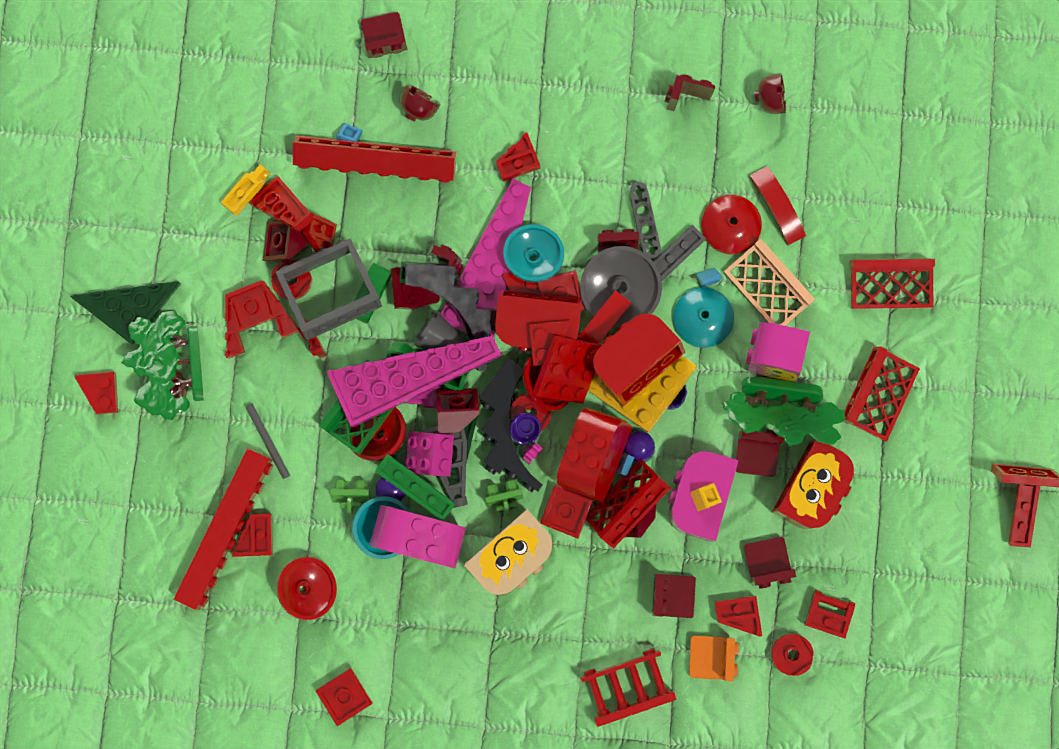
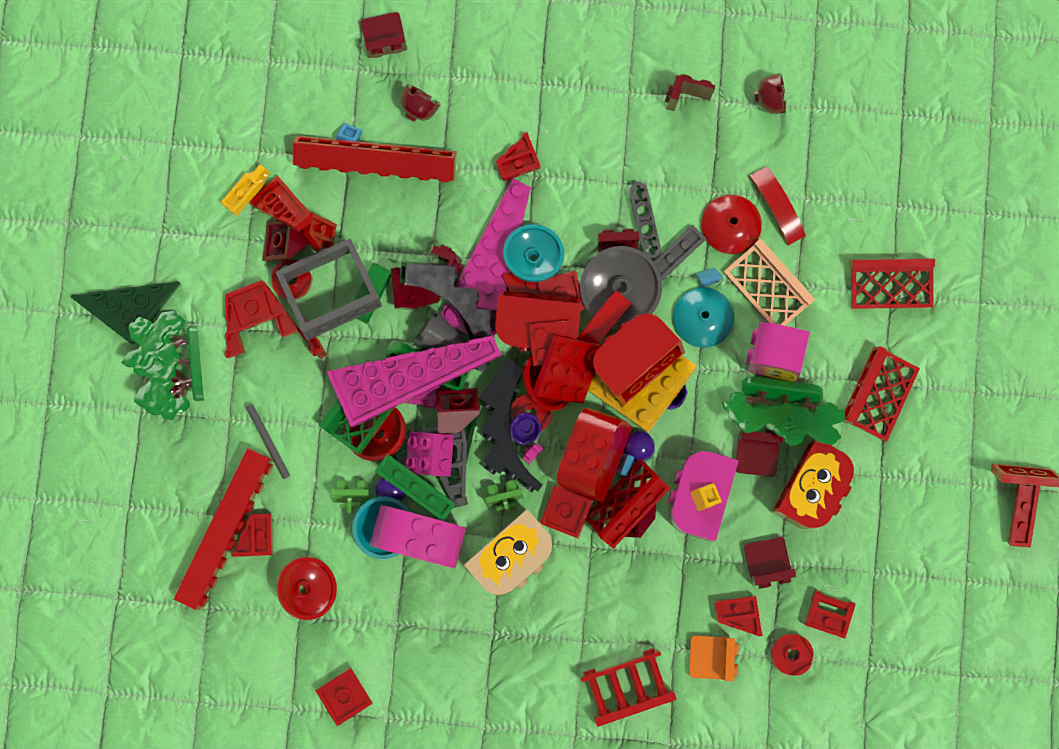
red wing [75,372,118,415] -> none
dark red bracket [652,574,696,618] -> none

